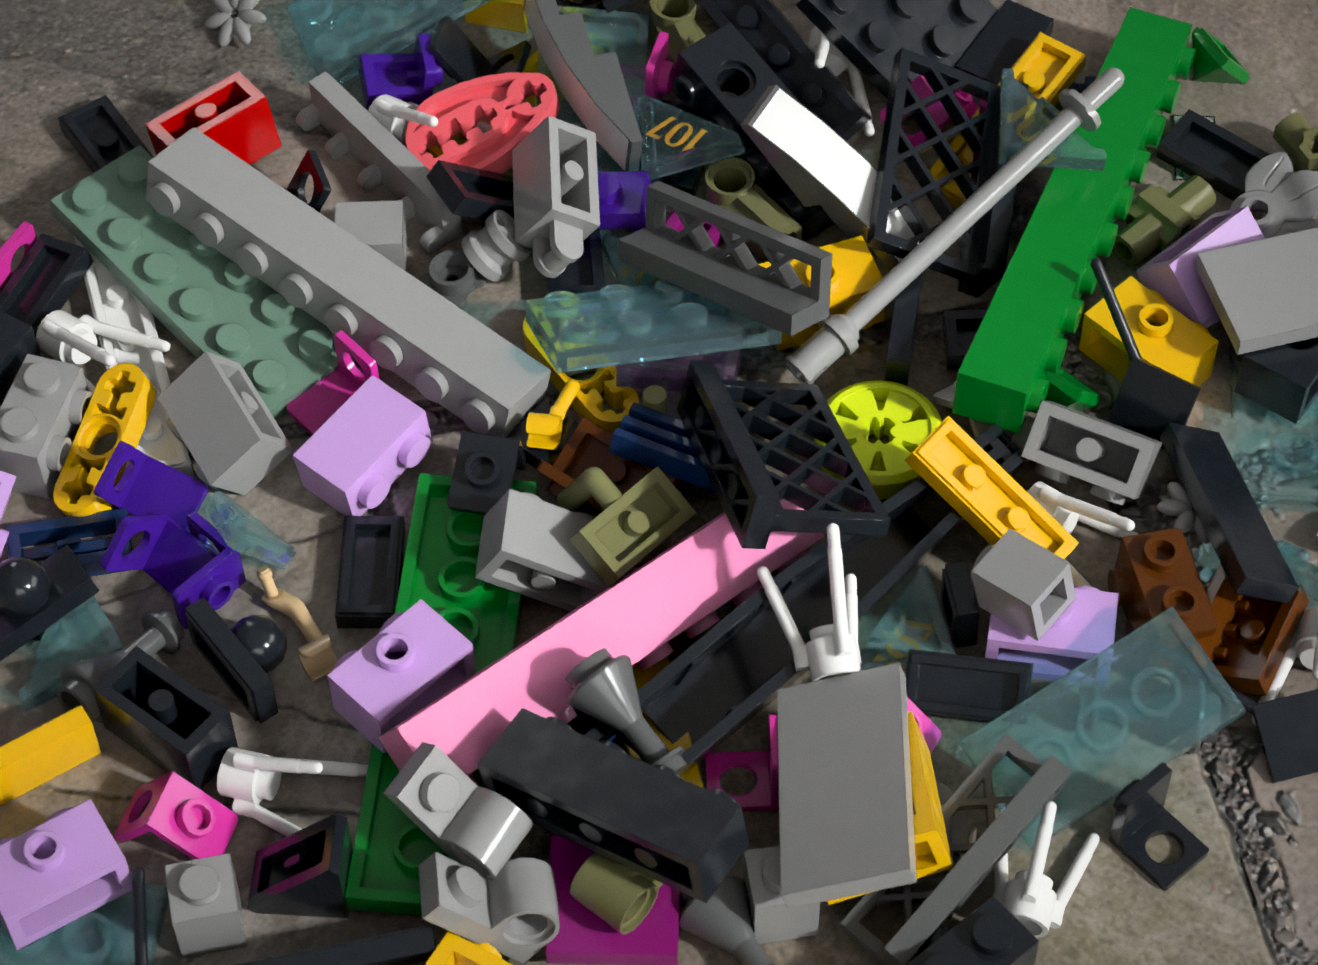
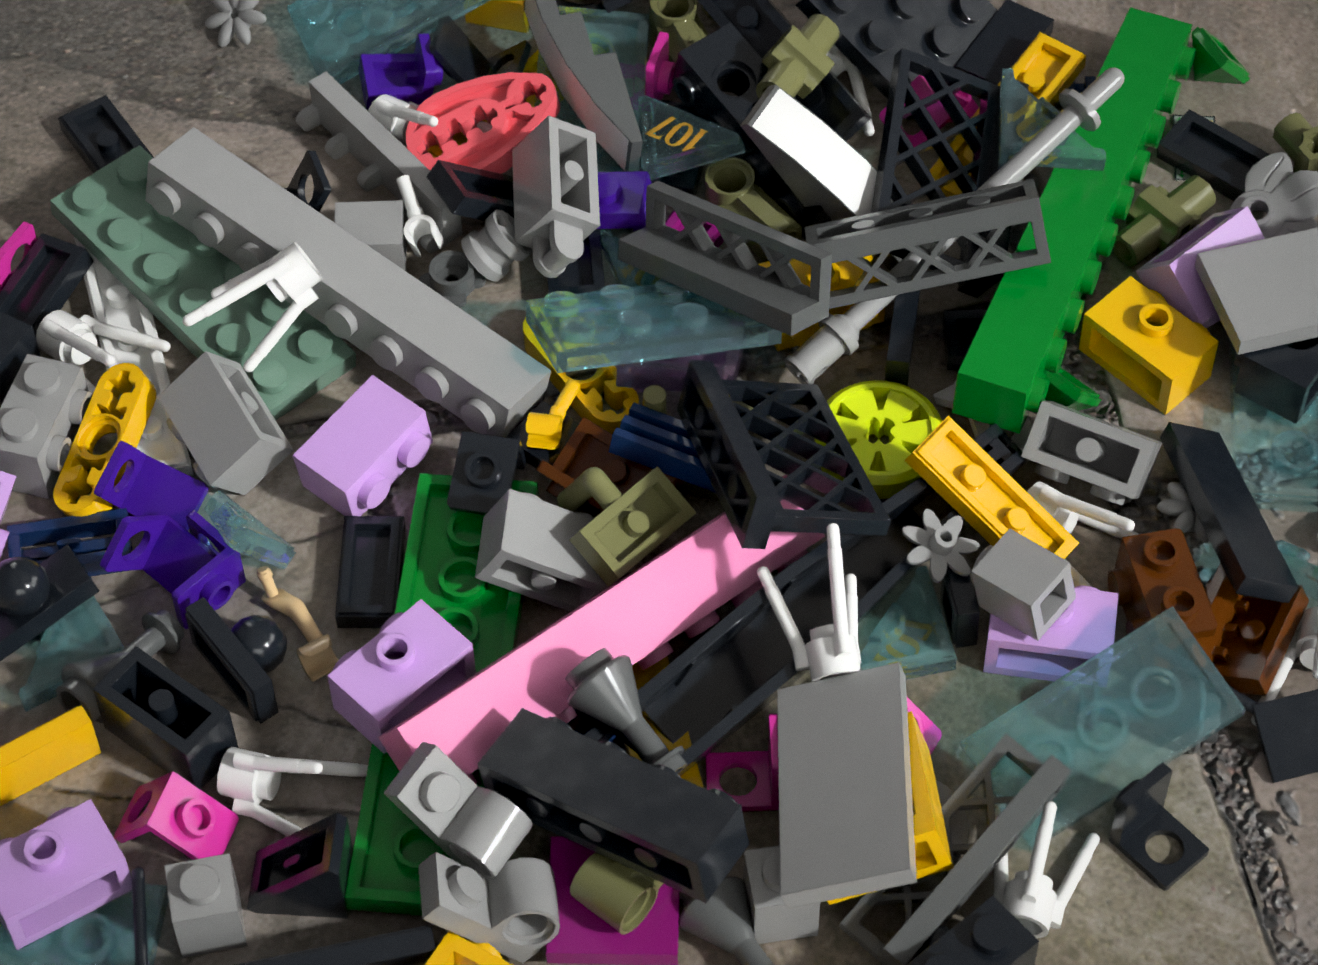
red brick [145,71,282,165] -> none
dark pink bracket [287,330,379,436] -> none
black tile [906,649,1034,726] -> none
black piece [1090,258,1201,450] -> none
none -> white plant [182,242,323,373]
none -> white hand [396,175,444,257]
none -> olive axle [756,14,839,99]
none -> dark grey fence [805,179,1051,309]
none -> light grey plant [902,509,980,583]

